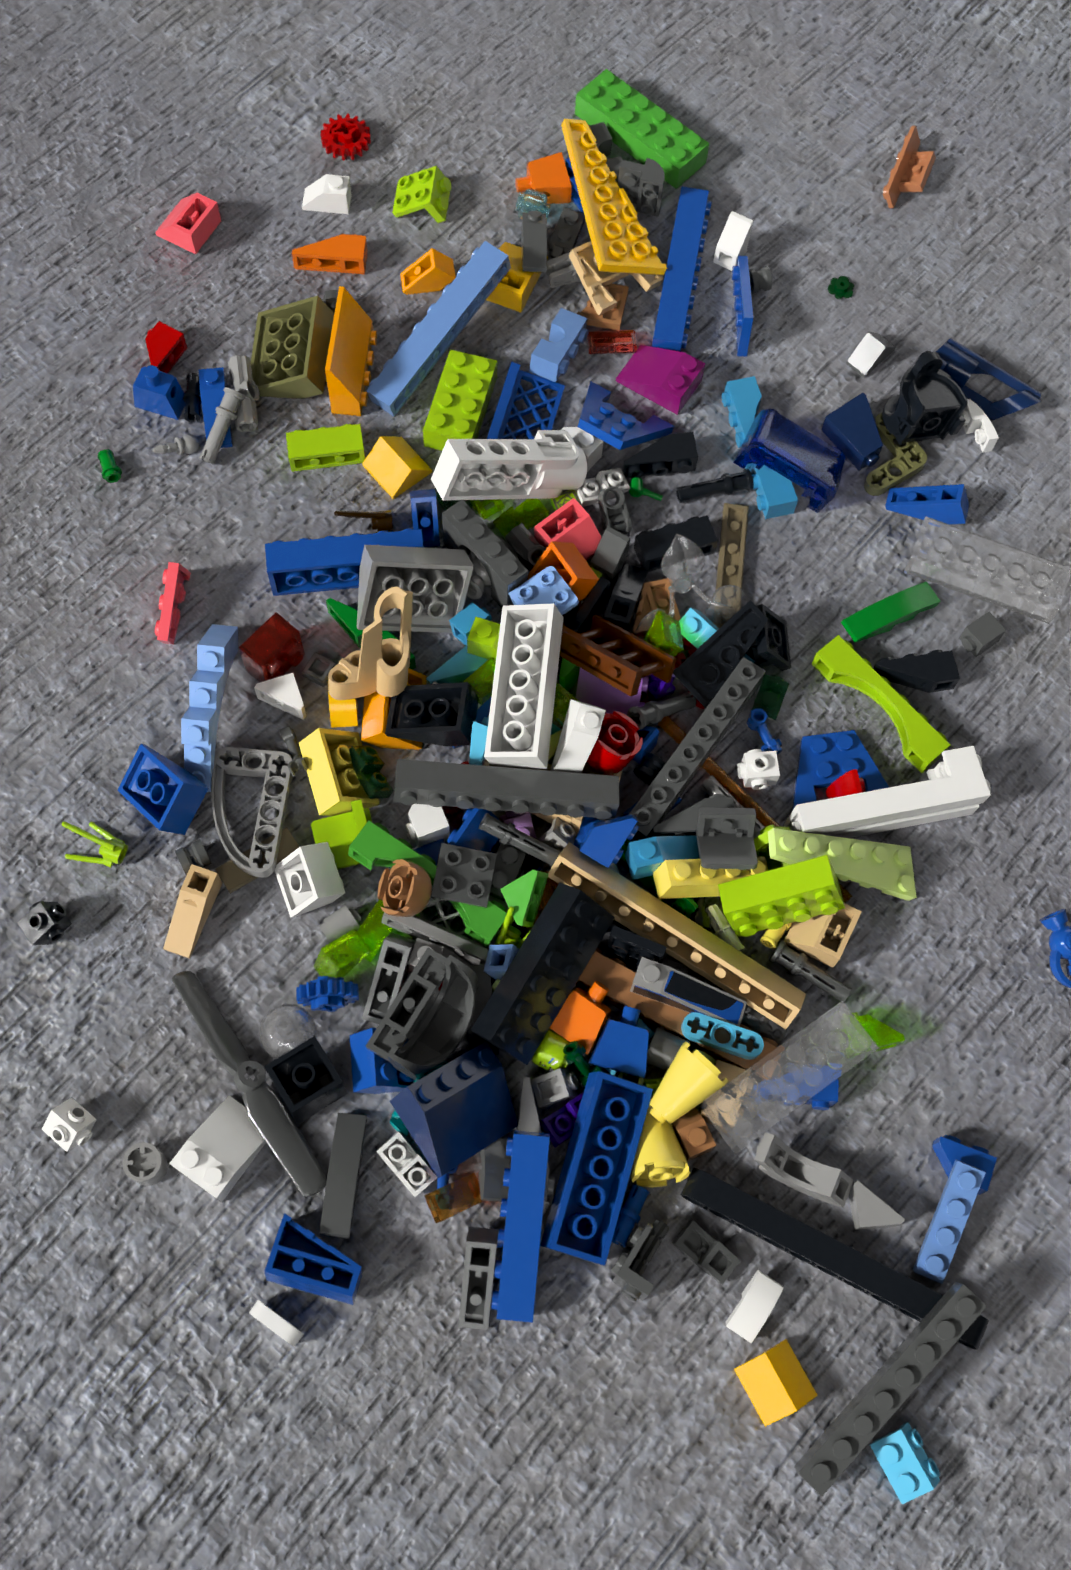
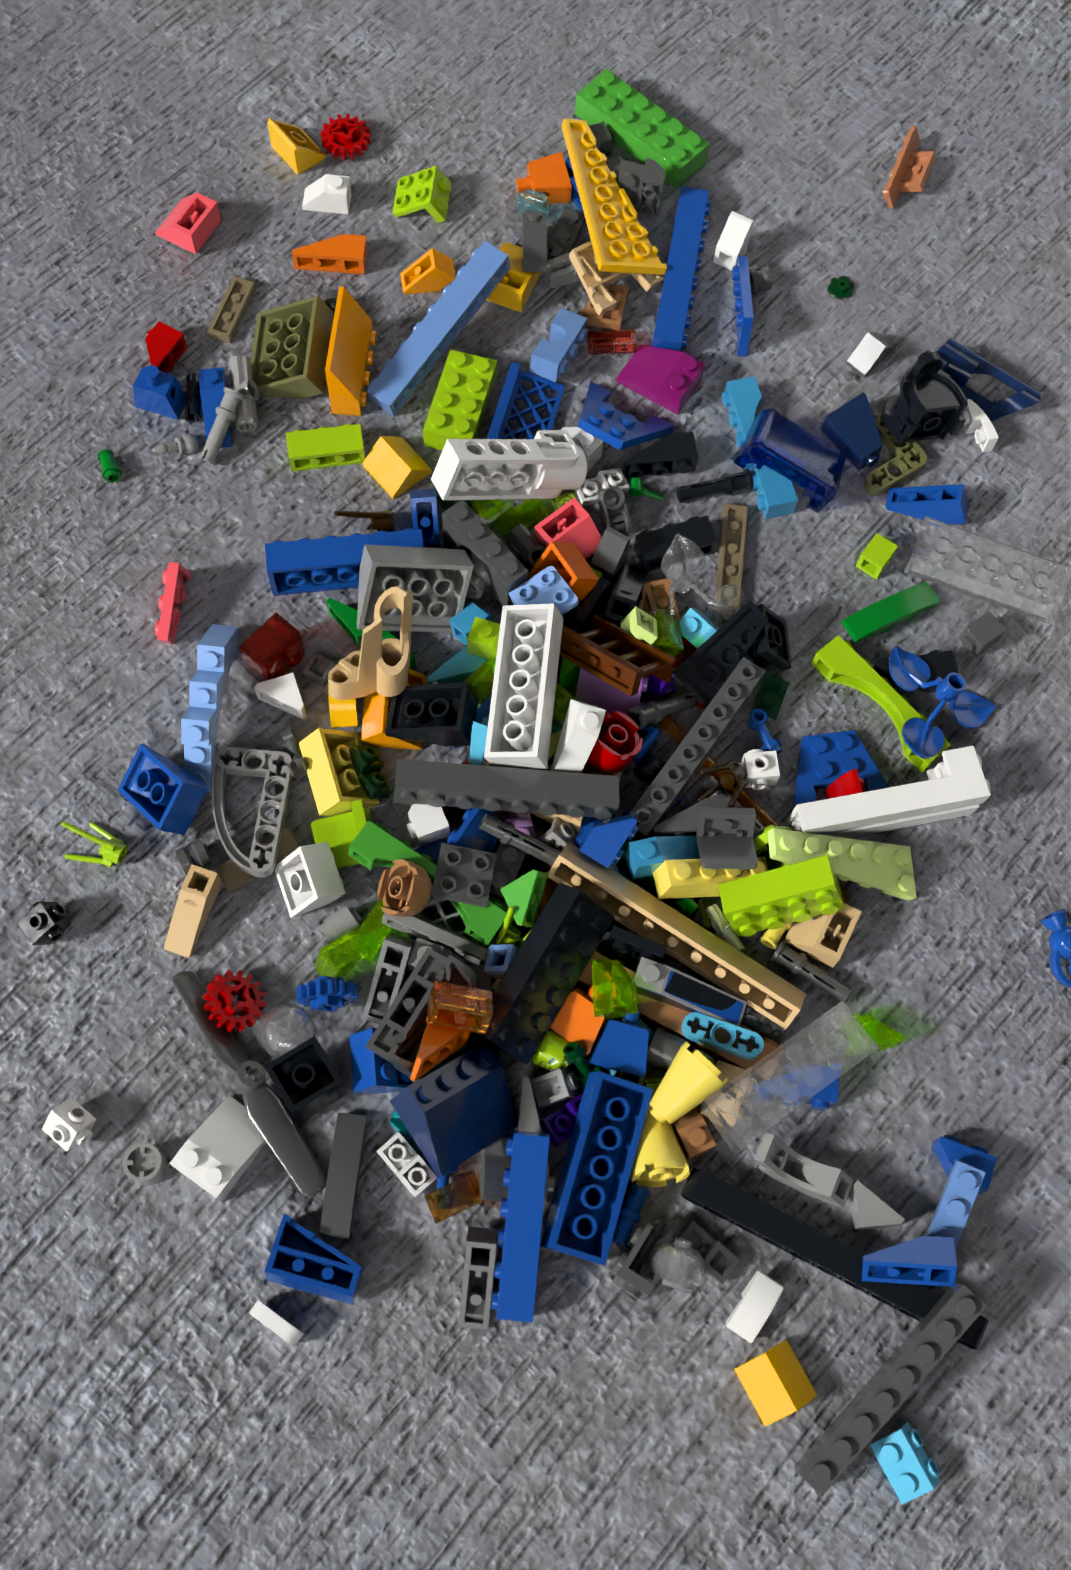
none -> red gear [203,970,267,1032]
none -> dark tan tile [207,276,257,344]
none -> yellow slope [267,118,327,175]
none -> orange slope [410,1002,475,1082]
none -> clear orange brick [427,981,493,1033]
none -> clear neon green slope [591,959,638,1018]
none -> yellowish green bracket [620,607,658,644]
none -> clear cylinder [644,1237,706,1293]
none -> dark brown plant [698,760,748,808]
none -> lime brick [855,533,898,580]
none -> blue slope [861,1236,957,1287]
none -> blue plant [889,645,996,759]

